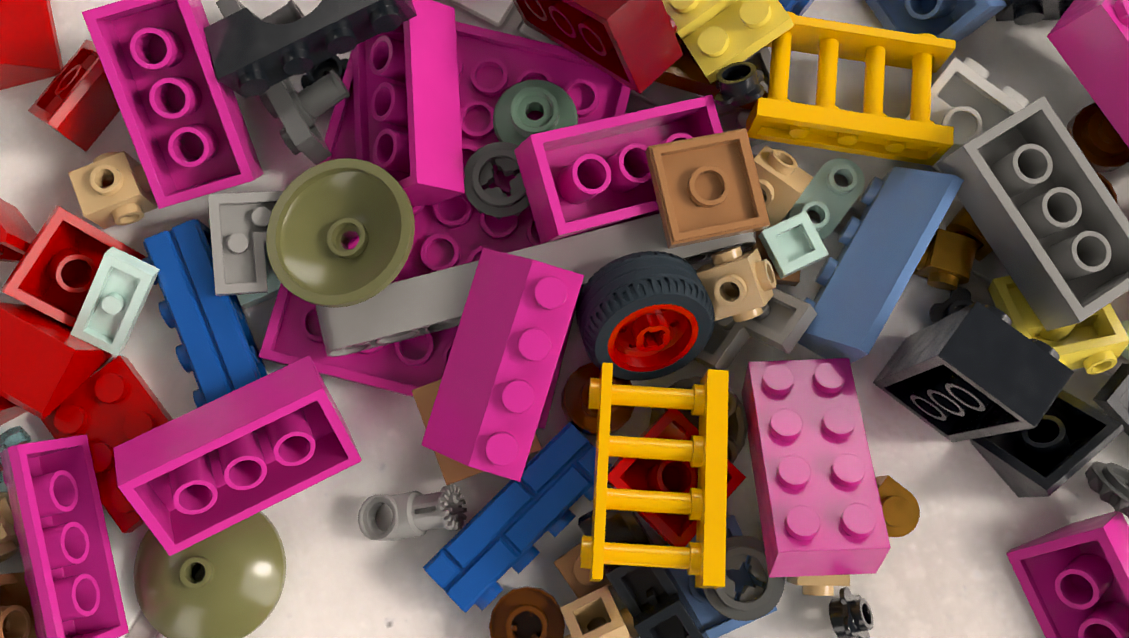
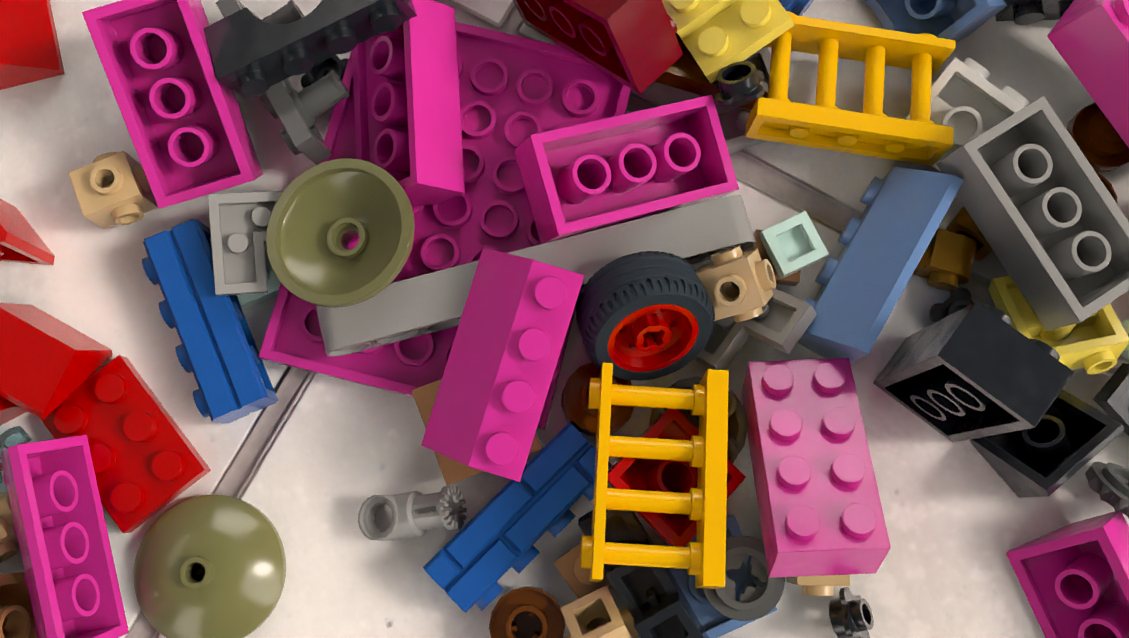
red slope [0,205,146,328] -> none
red slope [28,39,120,152] -> none
light aqua plate [70,246,160,356] -> none
dark pink brick [113,355,362,556] -> none
dark grey gear [464,142,530,220] -> none
sand green piece [493,79,578,145] -> none
medium nougat plate [645,128,770,249] -> none
tan brick [753,145,814,227] -> none
light aqua plate [786,158,865,241] -> none
pearl gold plate [876,475,920,537] -> none

